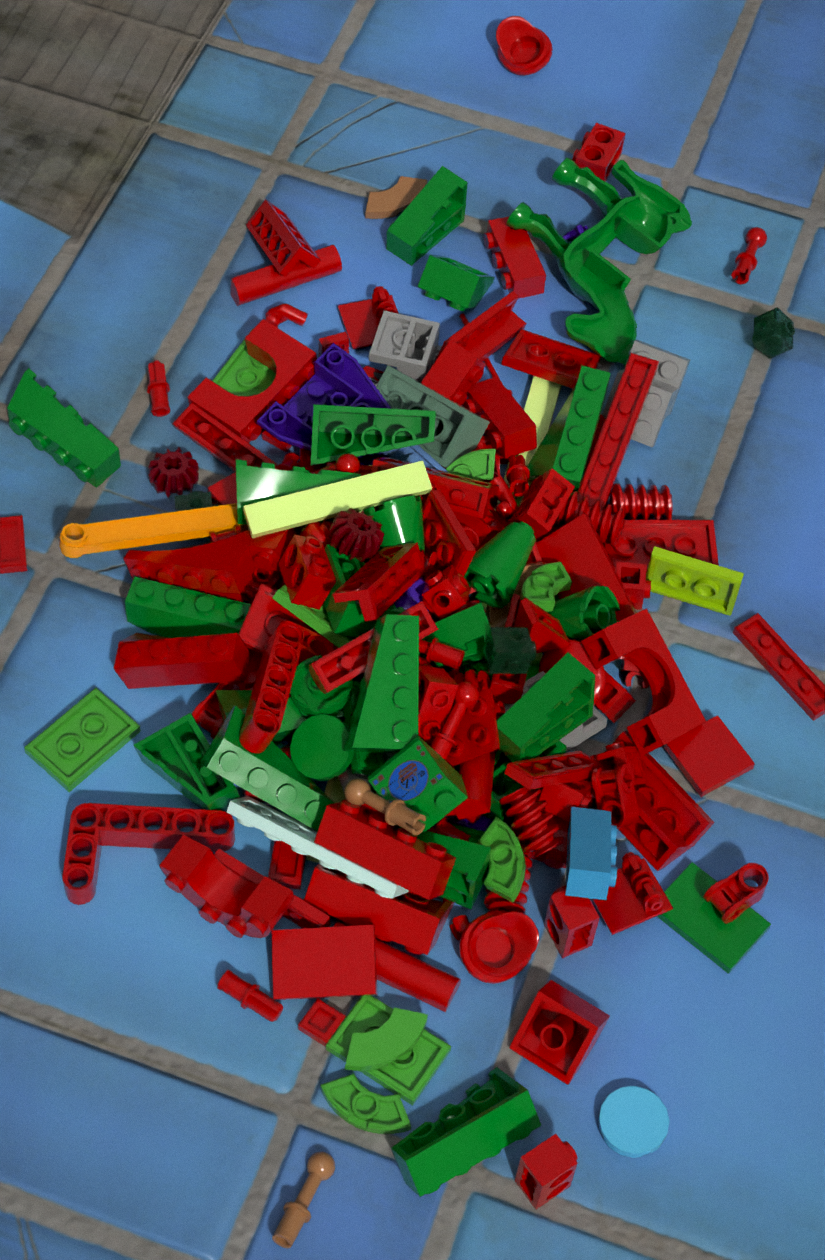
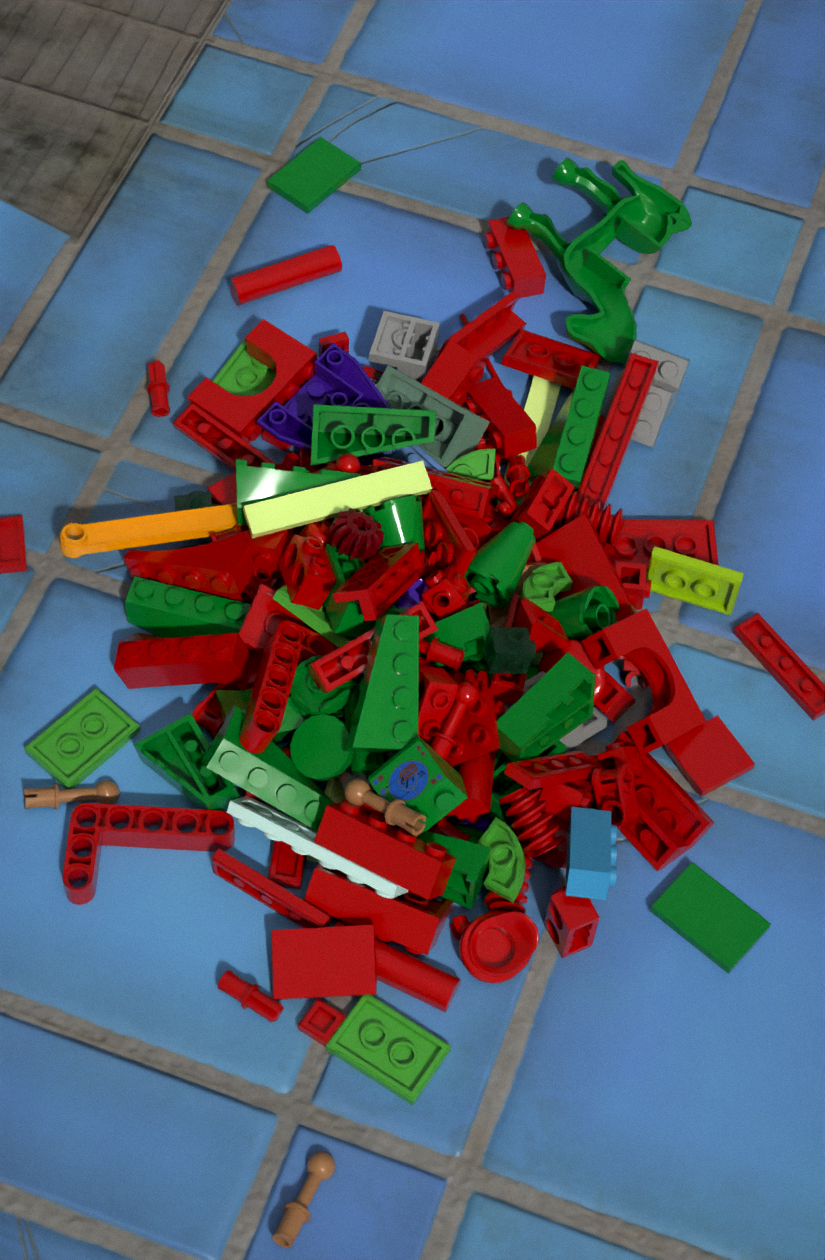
green wedge [7,368,121,488] -> none
dark red gear [148,447,199,498] -> none
red brick [159,835,294,938] -> none
red fence [246,199,321,277] -> none
red arm [265,304,308,328] -> none
bright green tile [320,1073,411,1134] -> none
red hinge [338,286,399,349] -> none
bright green tile [345,1007,428,1071] -> none
medium nougat tile [365,176,427,219] -> none
green wedge [386,166,468,266] -> none
green wedge [391,1067,542,1197] -> none
green slope [417,255,495,311] -> none
red piece [496,16,553,76] -> none
red slope [509,980,610,1085] -> none
red brick [515,1134,578,1210] -> none
dark purple piece [562,224,588,242] -> none
red brick [572,123,626,182] -> none
red hinge [592,852,673,935] -> none
medium azure tile [598,1086,670,1158] -> none
red piece [609,483,673,520] -> none
red piece [703,863,769,924] -> none
red pin [731,227,767,284] -> none
clear green brick [752,307,795,359] -> none
none -> medium nougat pin [23,780,120,810]
none -> green tile [267,137,361,214]

